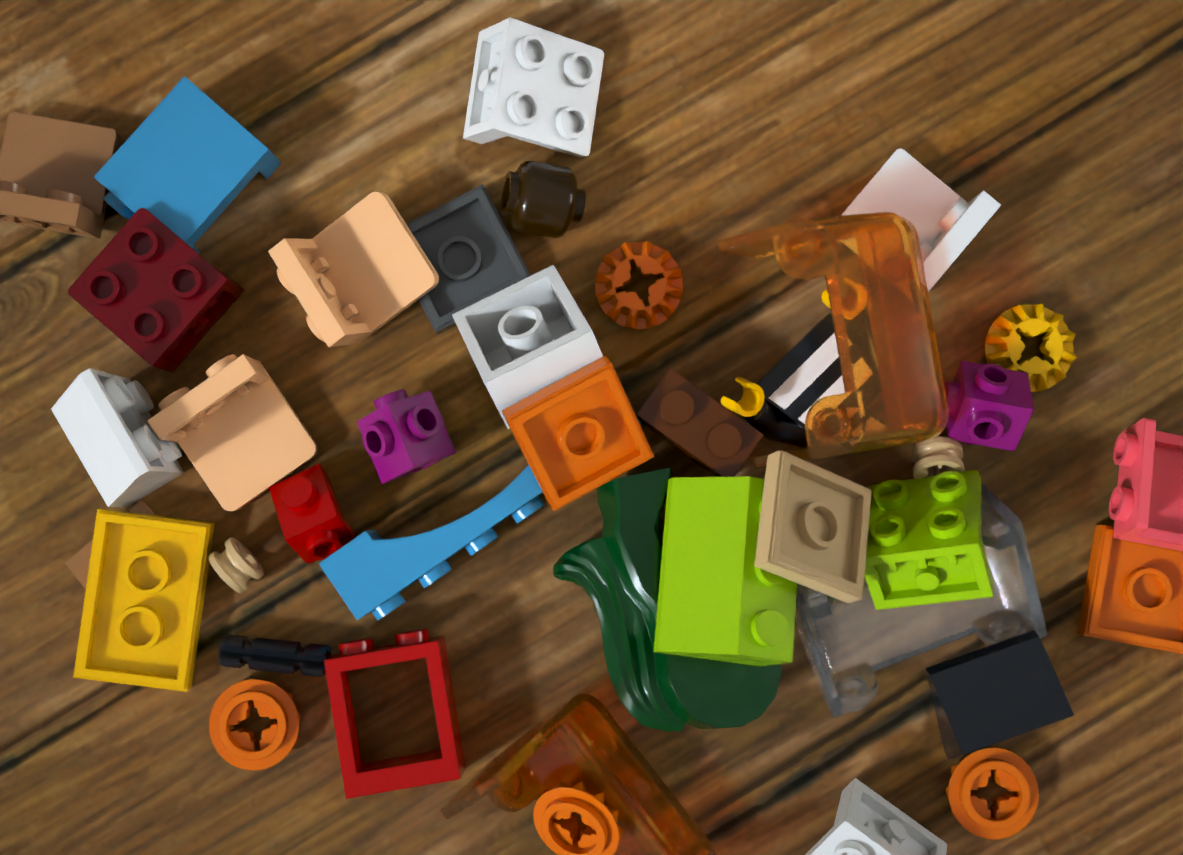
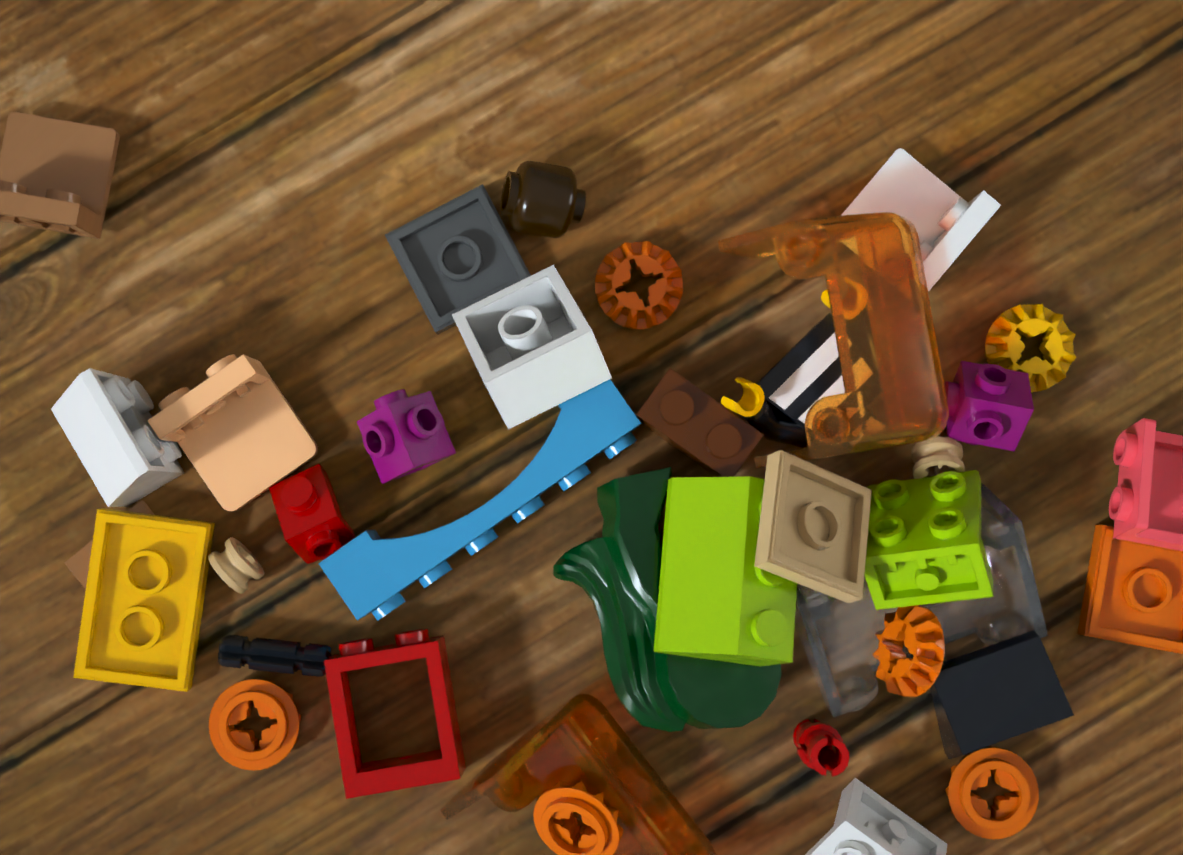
dark red bracket [68,208,245,373] -> none
dark azure panel [94,76,281,253] -> none
light nougat bracket [268,192,439,348] -> none
white bracket [463,17,604,158] -> none
orange tile [501,356,654,511] -> none
none -> red pin [793,719,850,776]
none -> orange gear [872,605,945,698]

